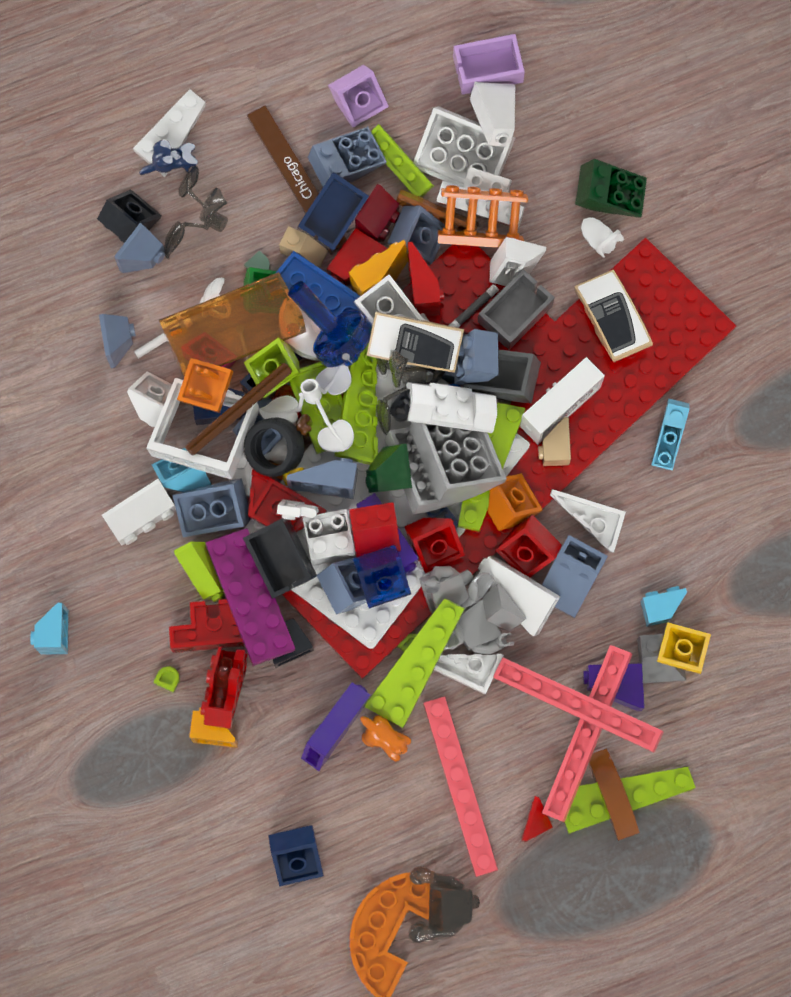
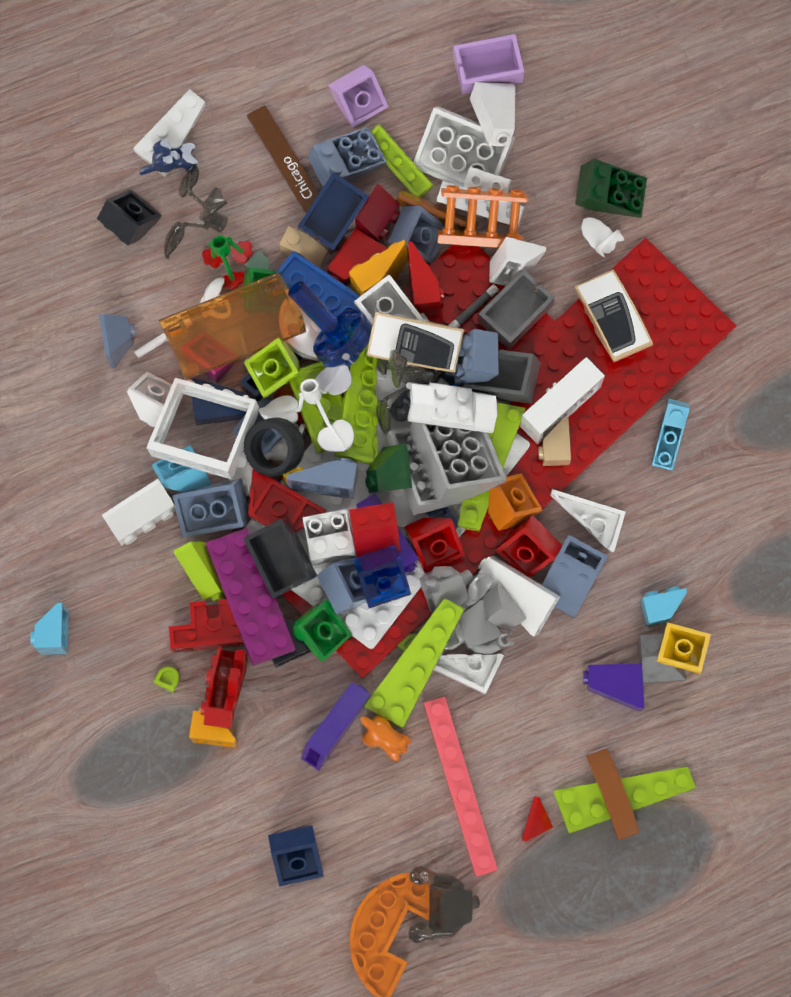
sand blue slope [114,223,165,273] -> none
orange plate [177,358,234,413] -> none
reddish brown axle [185,363,292,456] -> none
white hinge [277,499,319,520] -> none
reddish brown arm [296,414,312,436] -> none
coral plate [493,657,664,753] -> none
coral plate [542,645,632,823] -> none
none -> plant [202,235,253,289]
none -> green slope [293,599,353,662]

